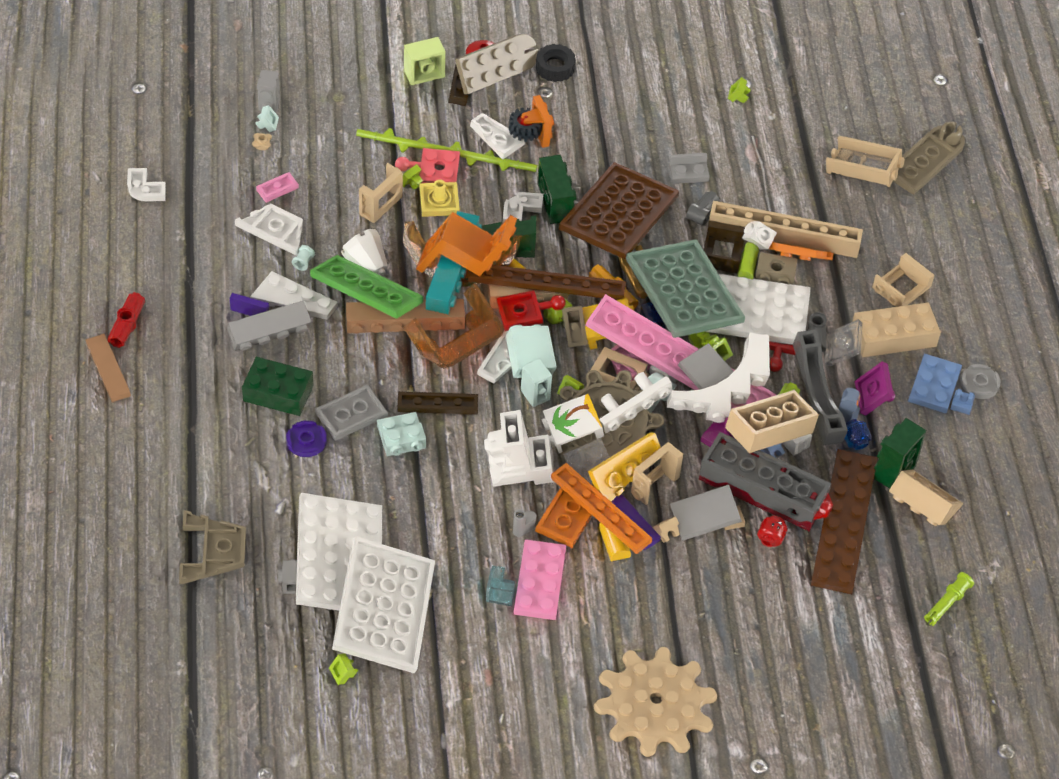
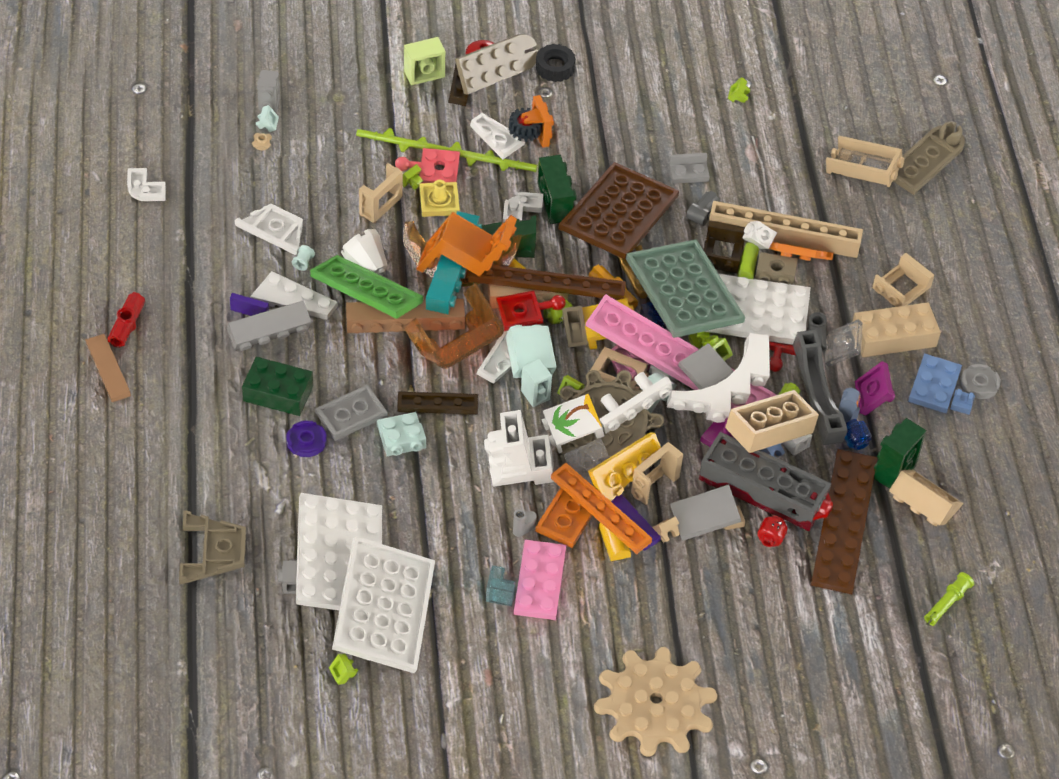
bright pink plate [256,172,299,203] -> none

